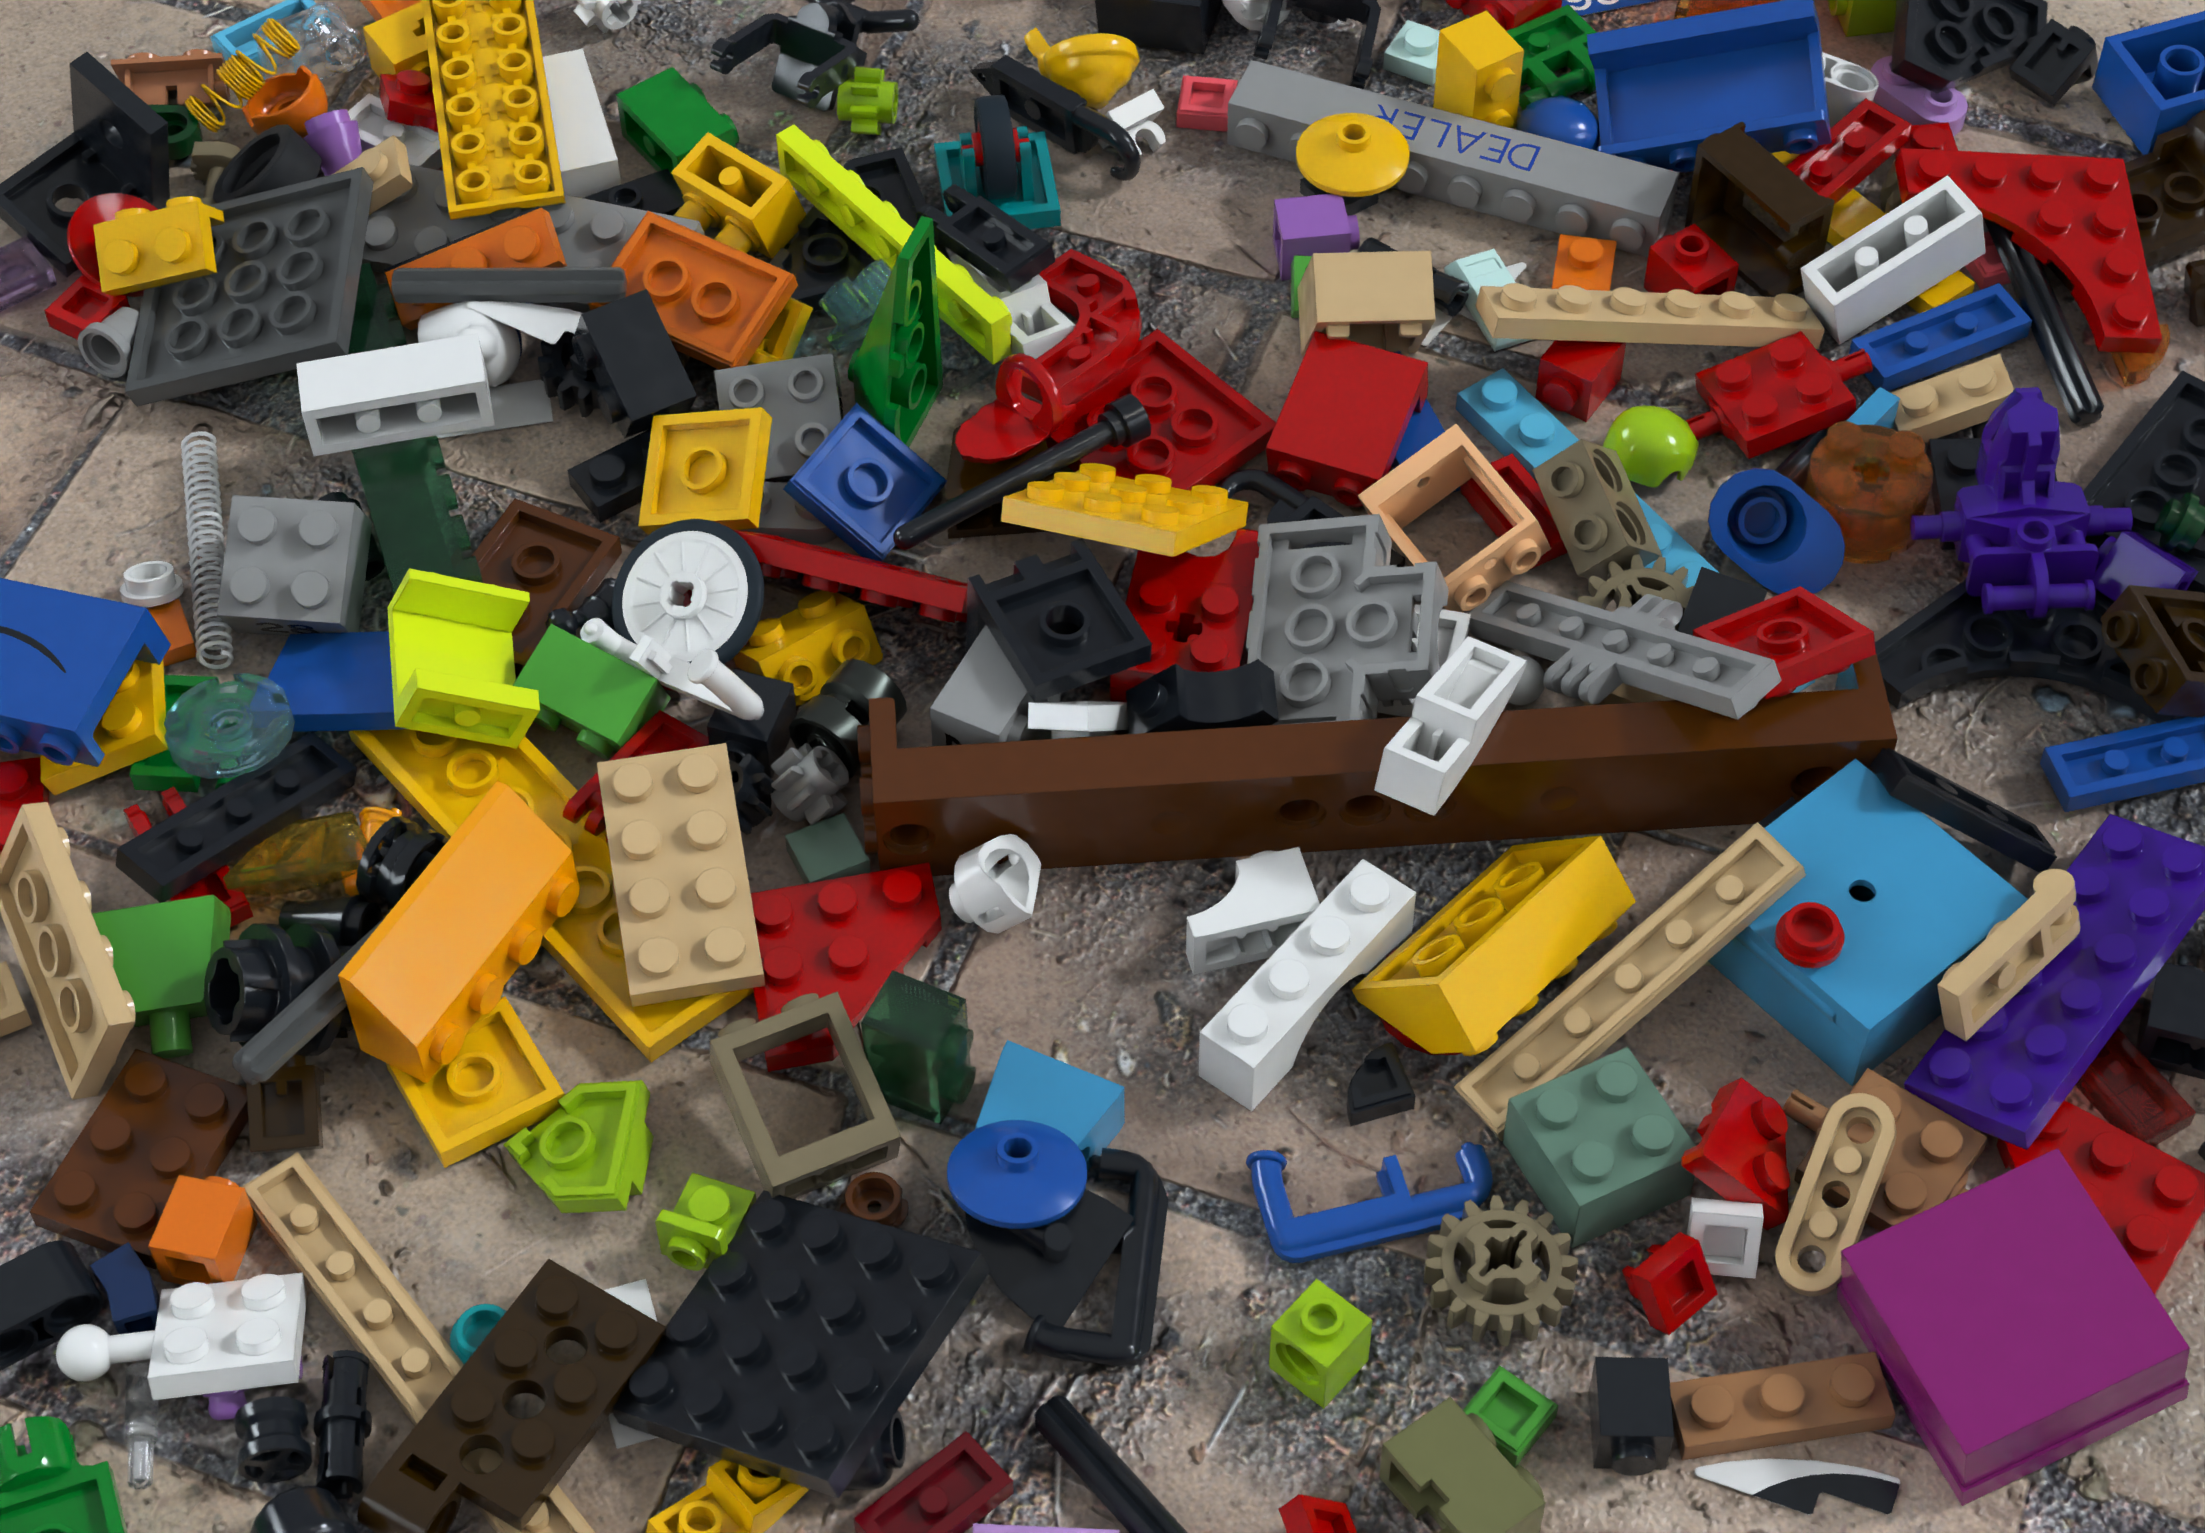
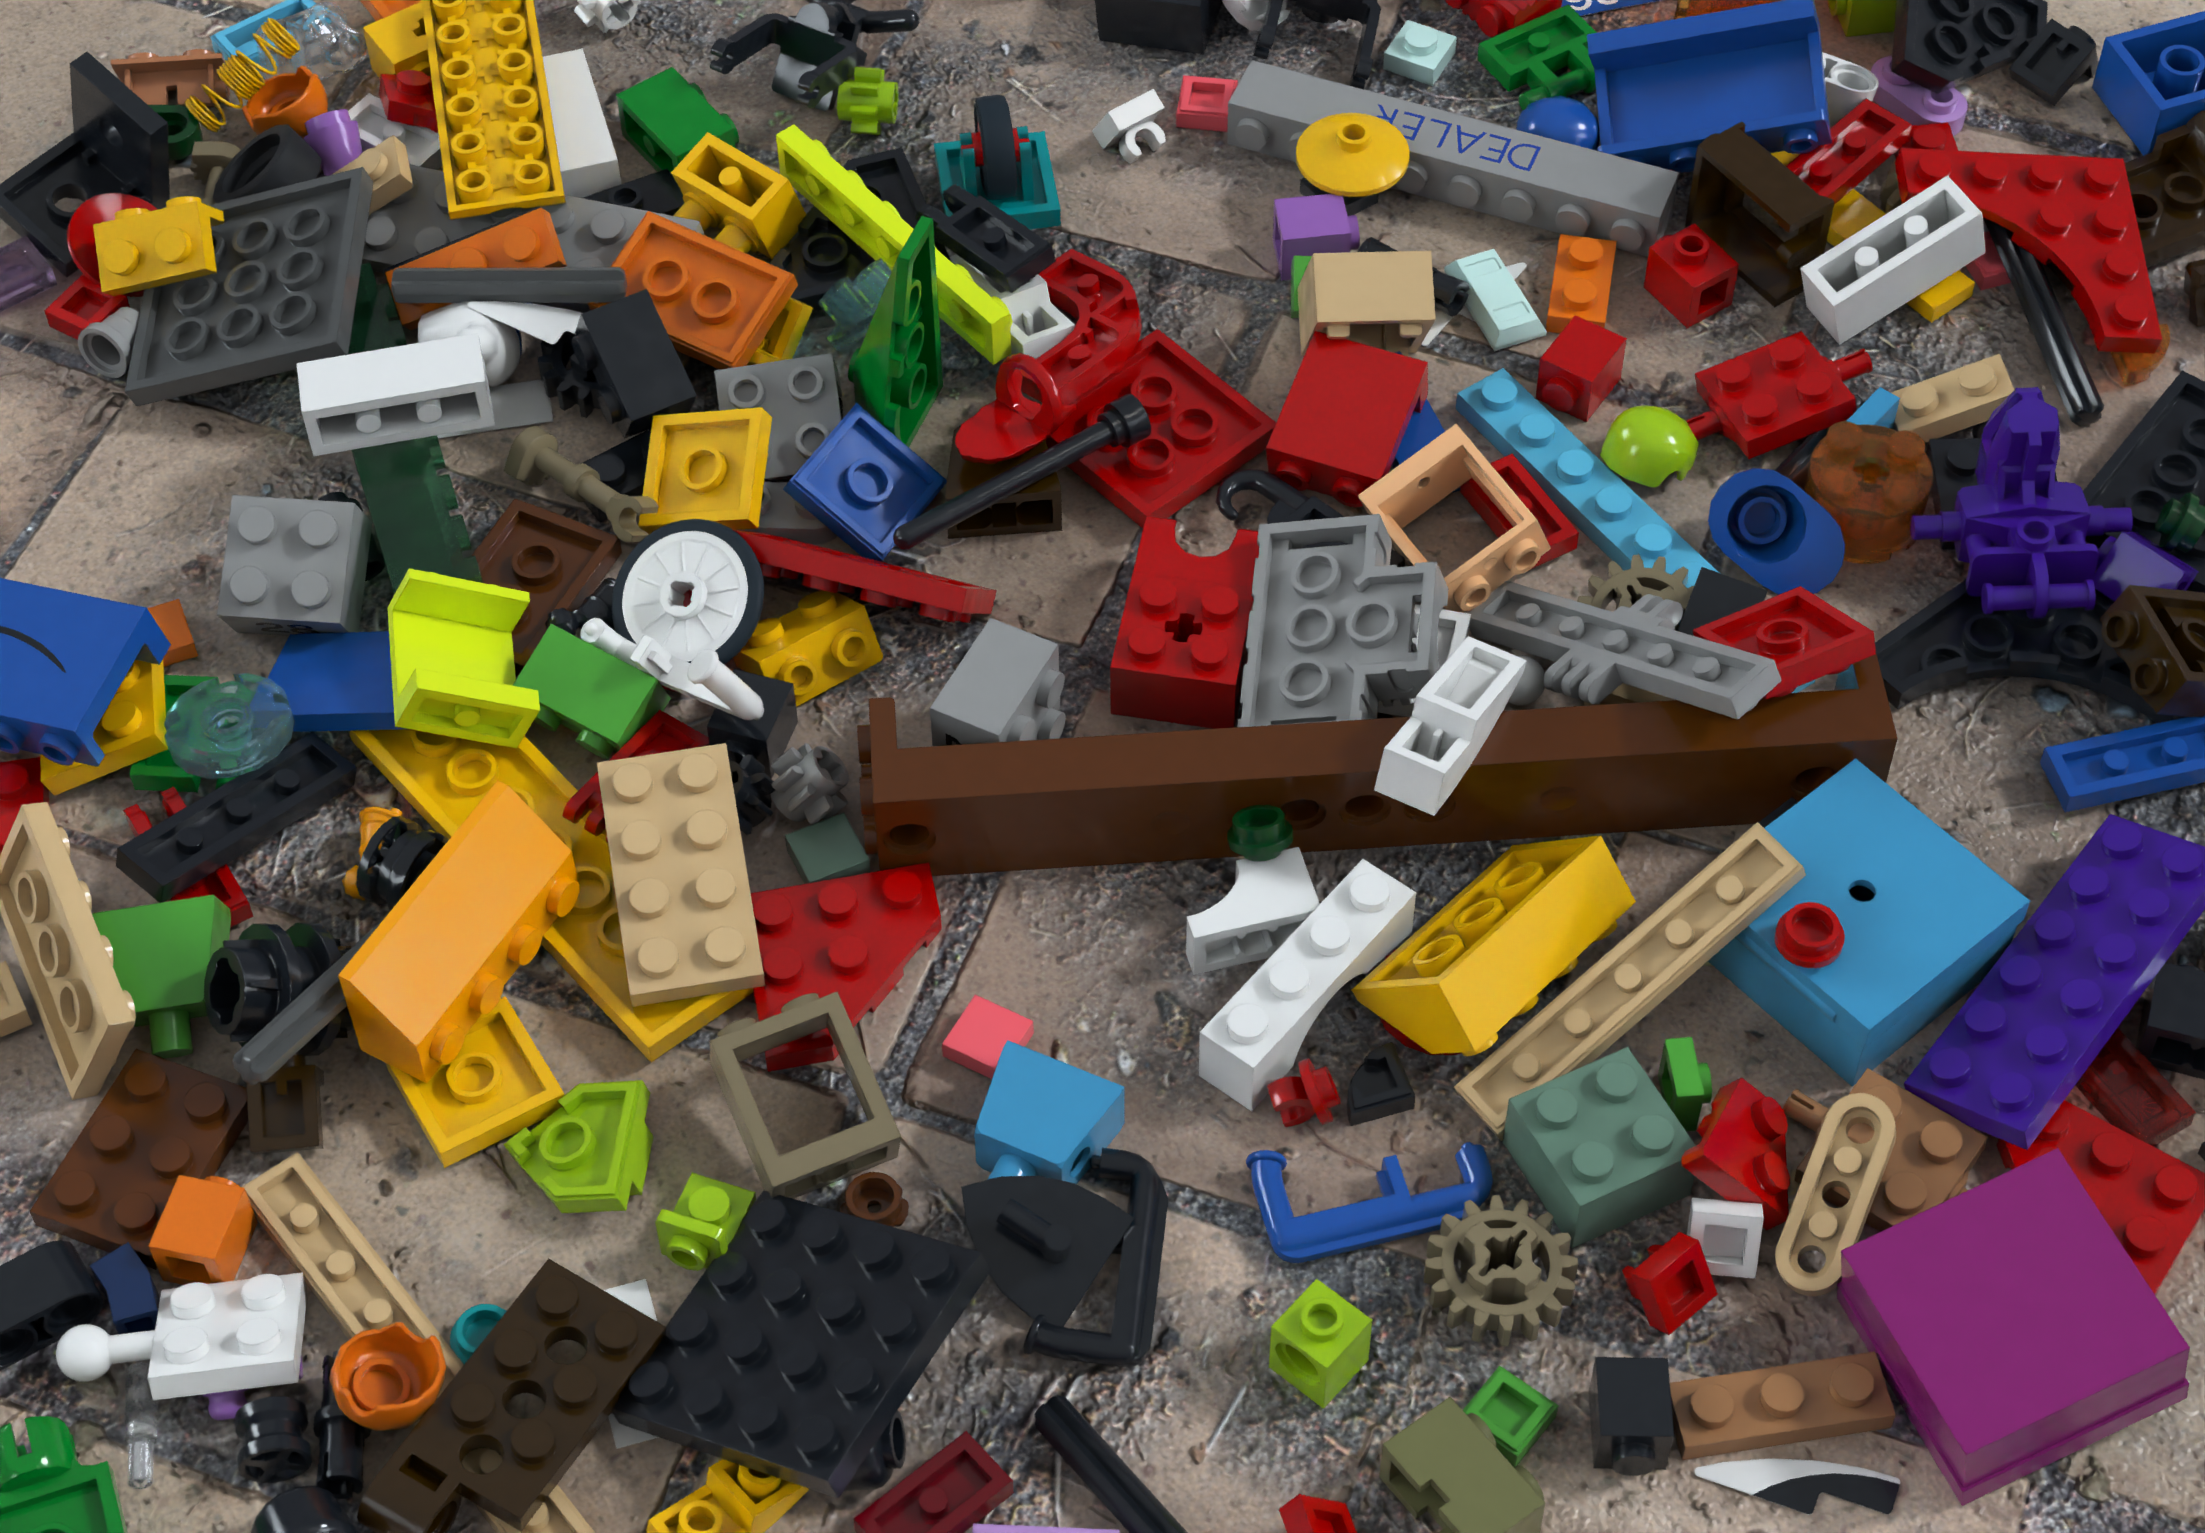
white plate [120,561,184,608] -> none
white piece [181,431,234,669] -> none
clear yellow slope [223,811,368,897] -> none
black cone [278,895,383,947] -> none
pearl dark grey wheel [789,659,907,778] -> none
clear green brick [861,970,976,1125] -> none
blue dish [947,1120,1087,1229] -> none
white piece [949,834,1041,934] -> none
black bracket [966,538,1152,702] -> none
black plate [970,55,1141,181] -> none
yellow plate [1001,463,1249,557] -> none
yellow hat [1024,27,1139,110] -> none
white hinge [1028,700,1129,739] -> none
black arch [1126,659,1279,734] -> none
yellow brick [1433,11,1524,129] -> none
tan plate [1475,283,1825,349] -> none
dark tan brick [1532,439,1662,581] -> none
blue plate [1849,283,2032,391] -> none
black tile [1870,748,2057,873] -> none
tan plate [1937,869,2081,1041] -> none
none -> orange hair [329,1322,446,1431]
none -> dark tan piece [503,426,659,542]
none -> coral tile [942,995,1034,1079]
none -> dark green plate [1227,805,1294,862]
none -> red plate [1267,1058,1341,1127]
none -> bright green plate [1658,1037,1712,1131]

